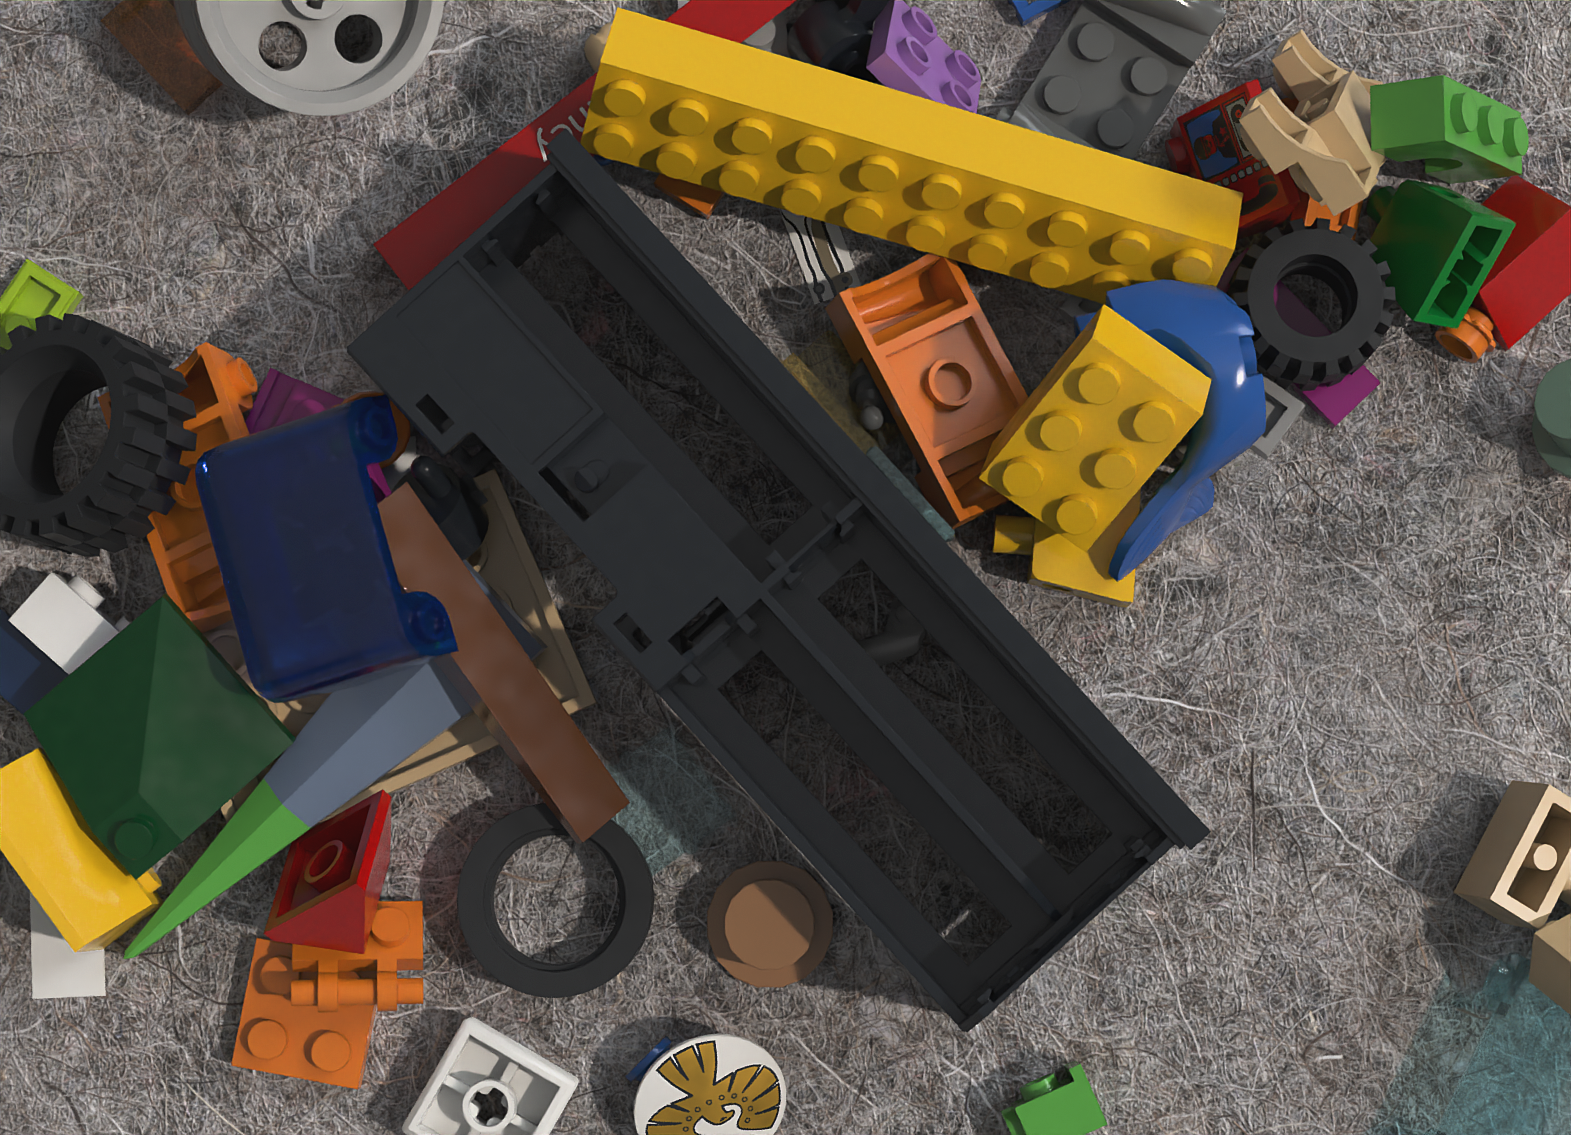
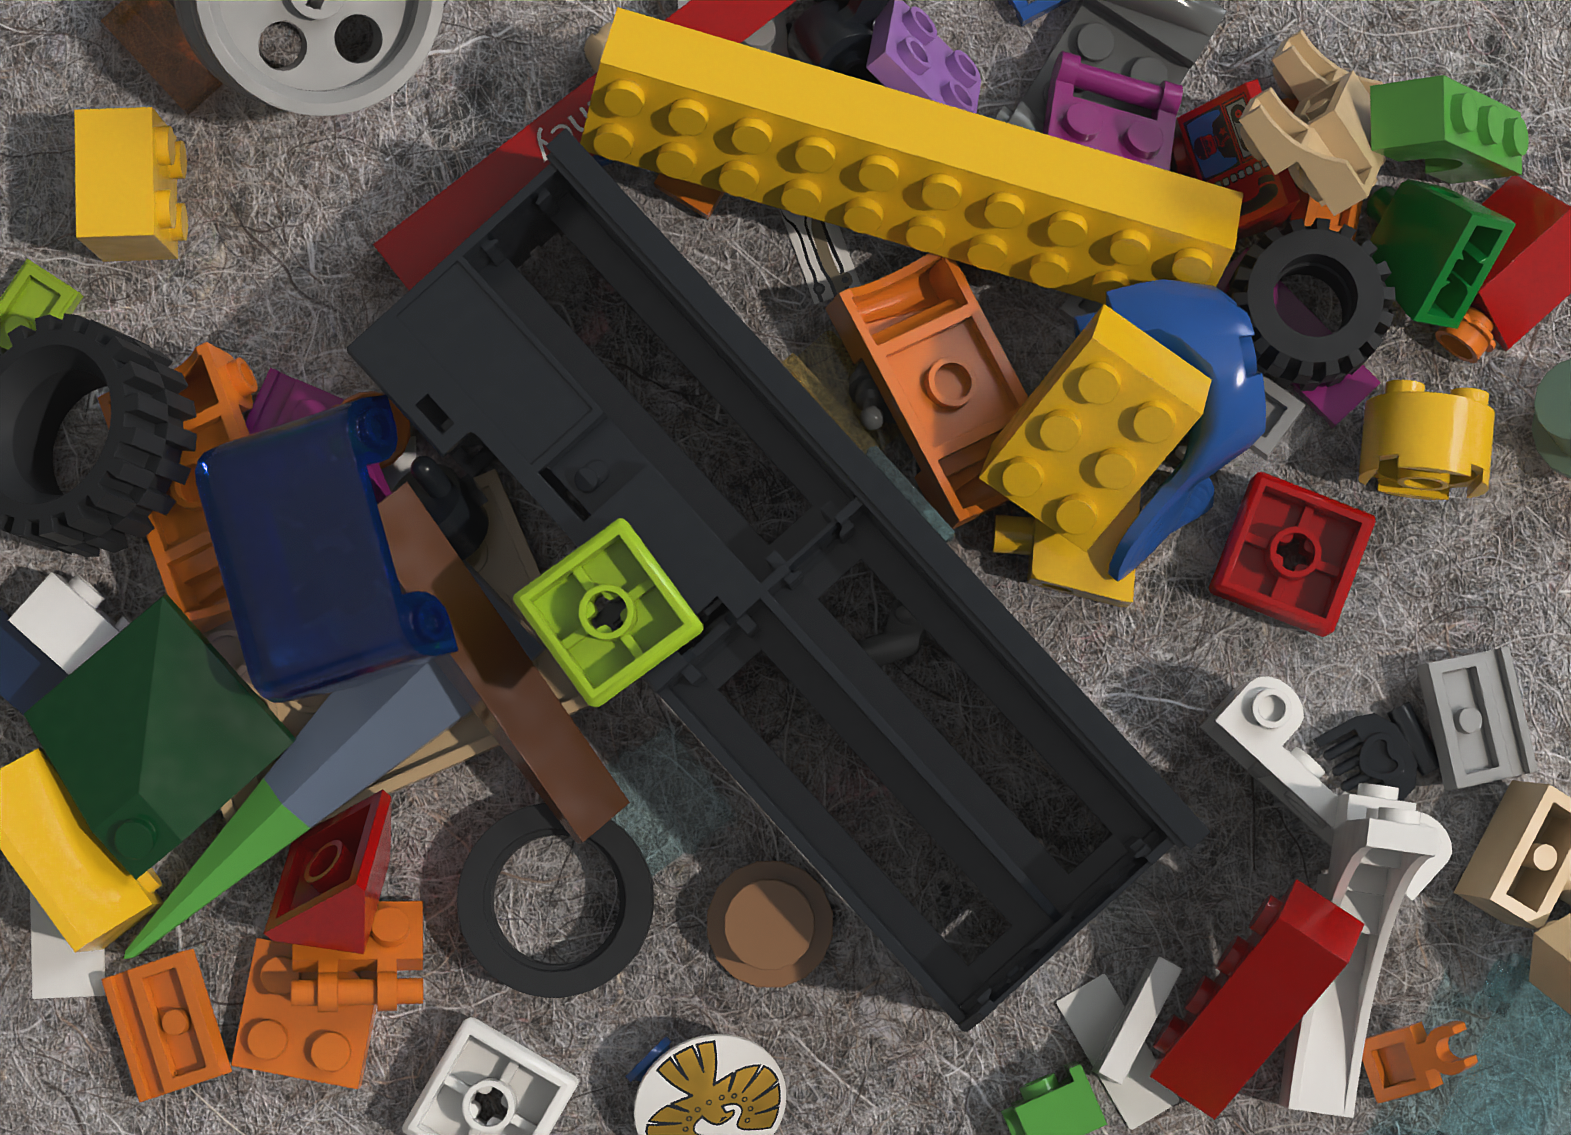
none -> yellow brick [74,107,188,262]
none -> orange plate [101,948,232,1103]
none -> lime brick [513,518,703,707]
none -> magenta plate [1043,51,1183,171]
none -> white sticker [1056,974,1179,1130]
none -> white tile [1091,956,1182,1085]
none -> red brick [1150,879,1364,1120]
none -> white piece [1199,676,1452,901]
none -> red brick [1209,472,1376,637]
none -> white arch [1279,783,1440,1118]
none -> black piece [1313,701,1440,801]
none -> yellow brick [1358,379,1495,500]
none -> orange plate [1362,1021,1478,1104]
none -> light grey plate [1416,646,1538,791]

